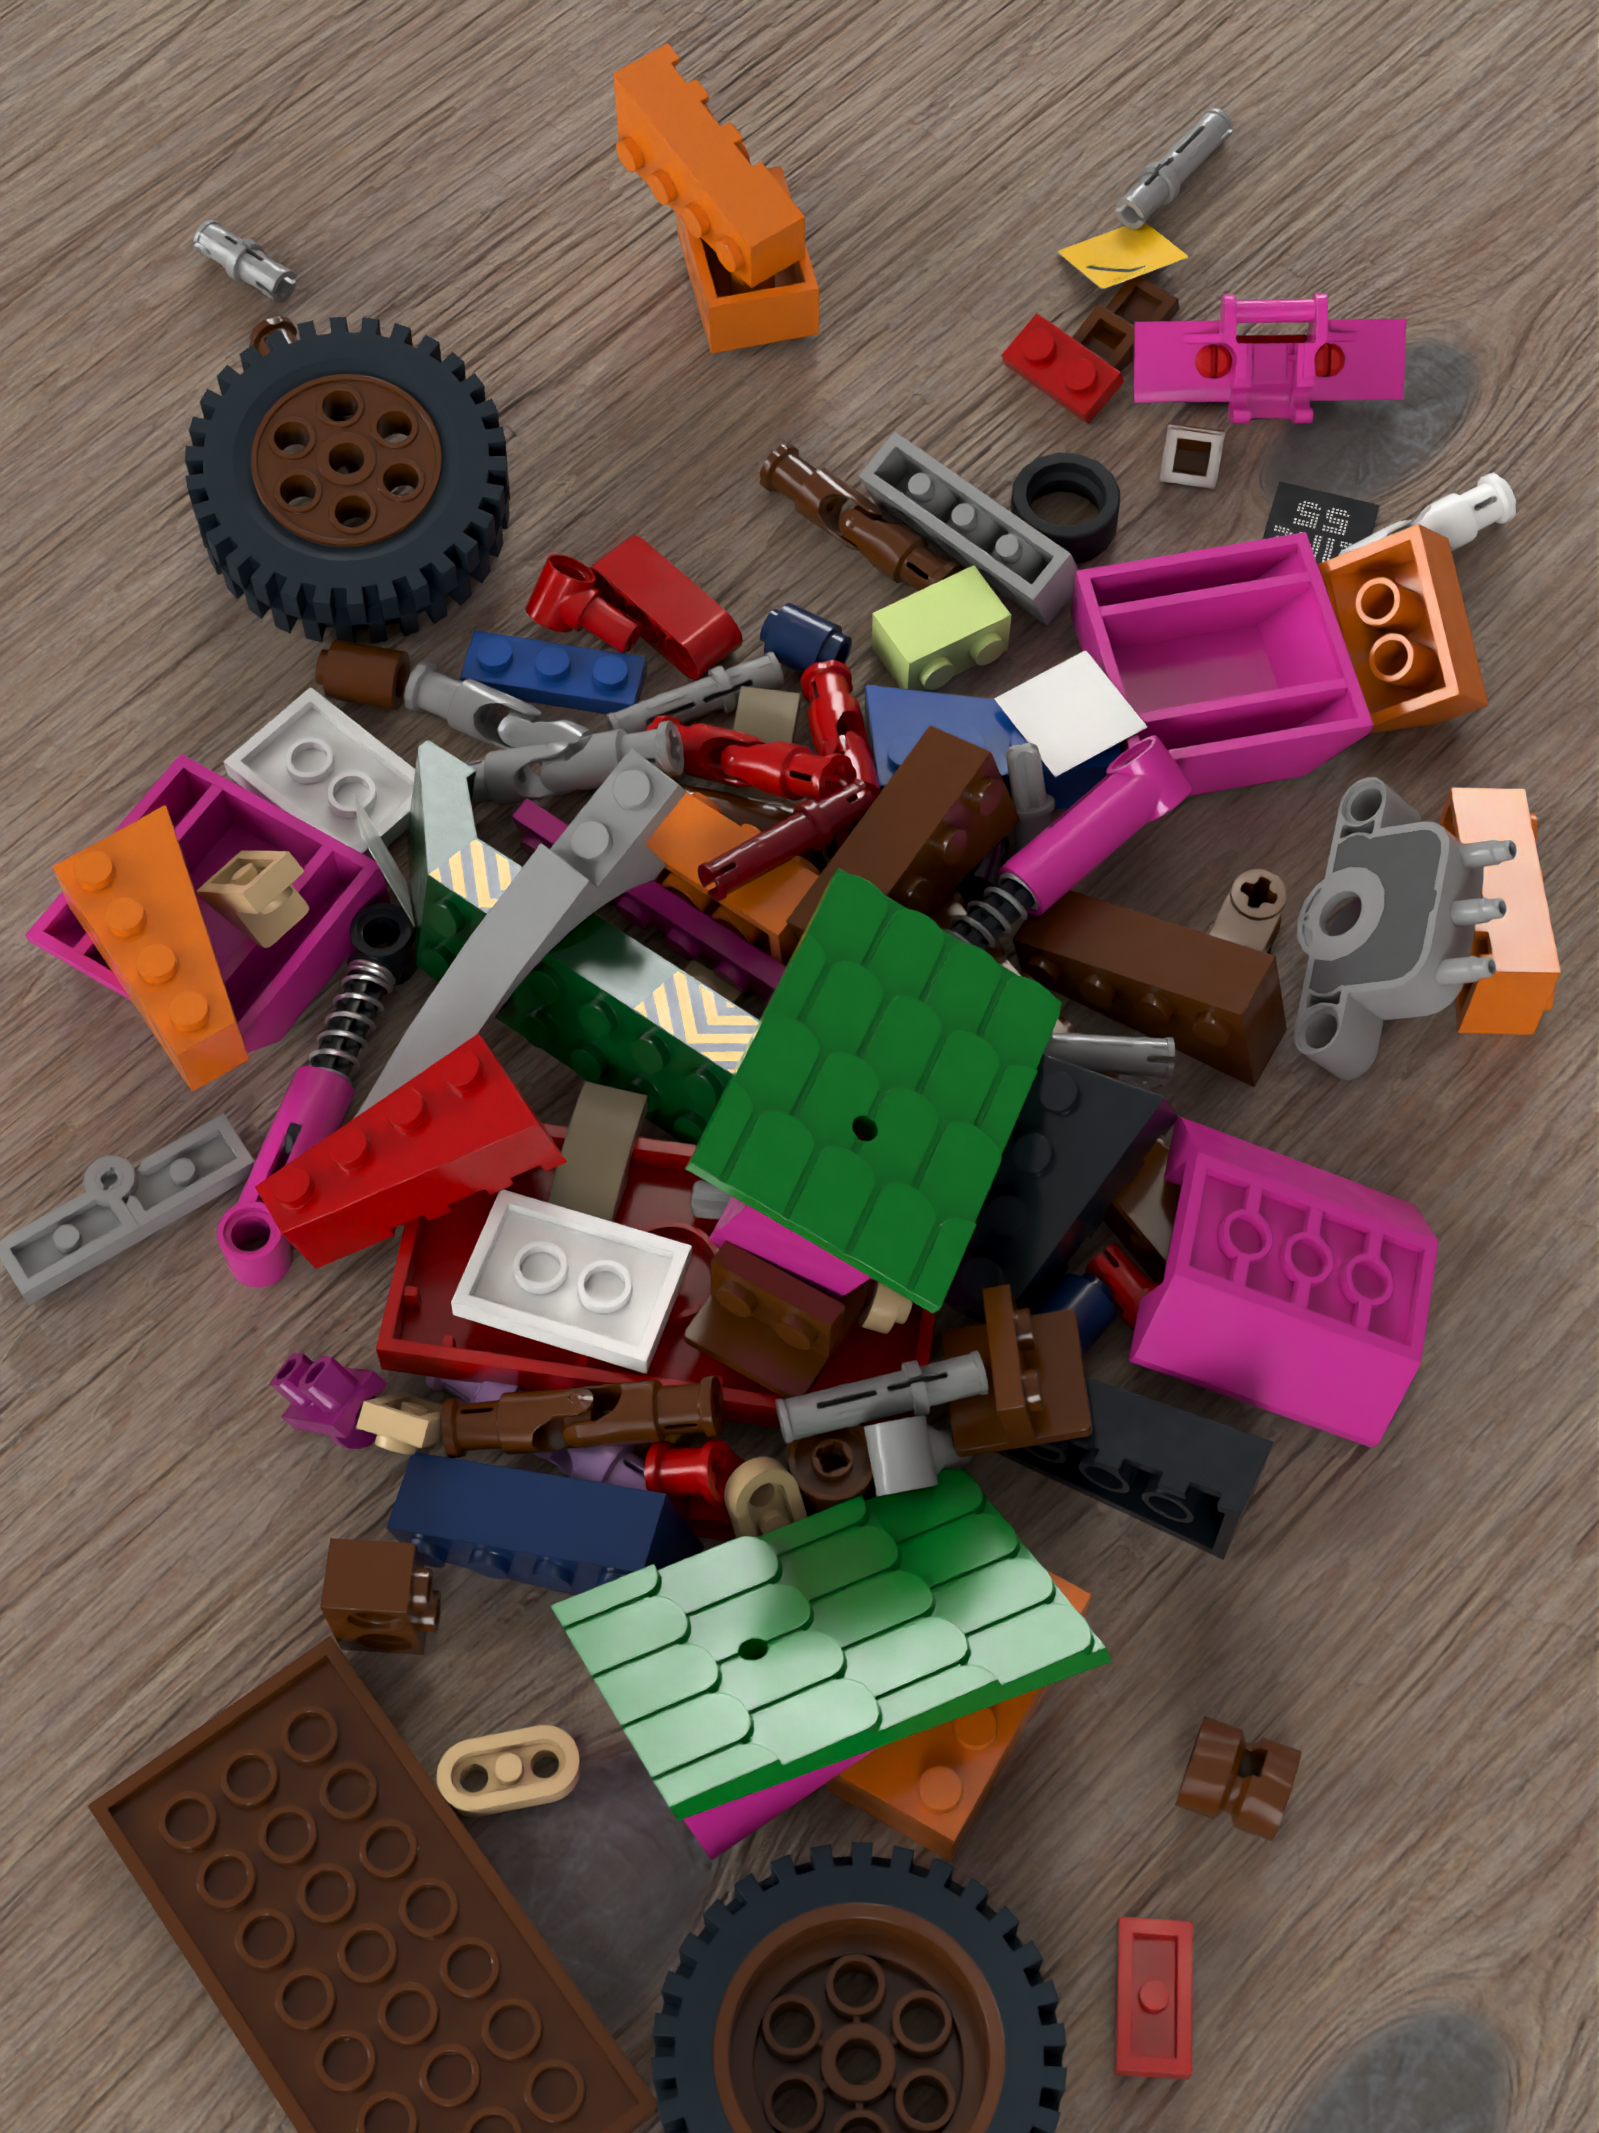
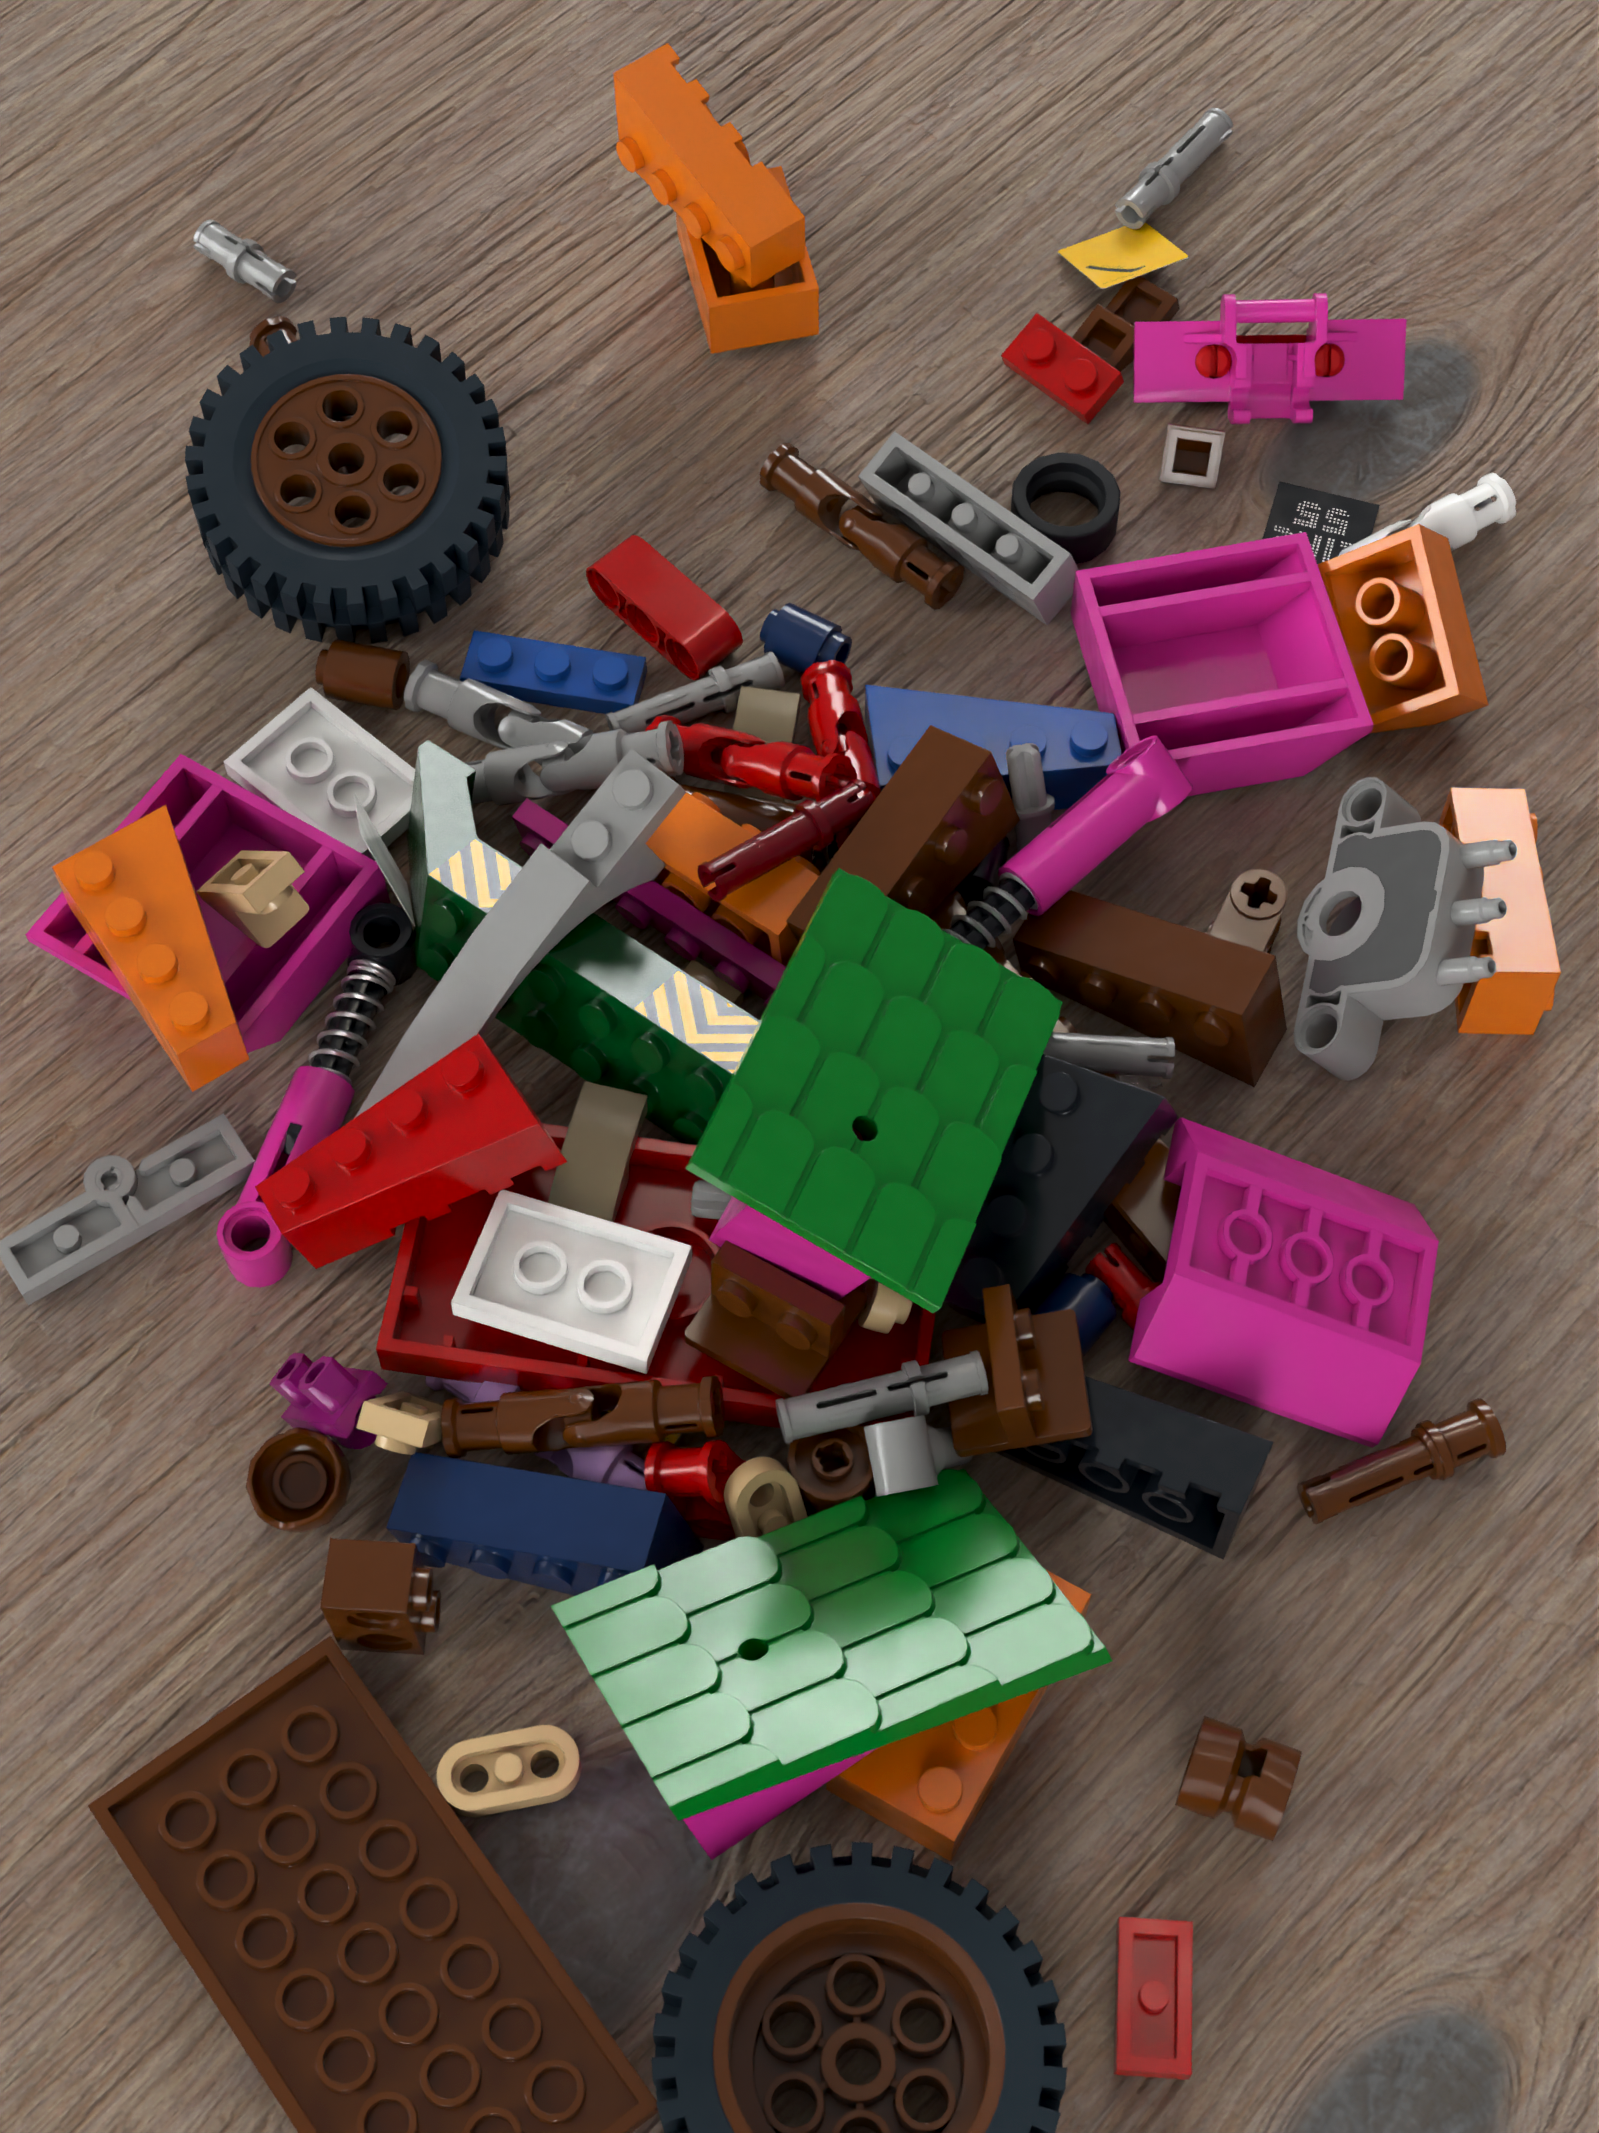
red pin [525,554,644,654] -> none
yellowish green brick [872,565,1011,691] -> none
white sticker [994,650,1148,777] -> none
none -> reddish brown hair [246,1427,352,1533]
none -> reddish brown pin [1297,1398,1506,1524]

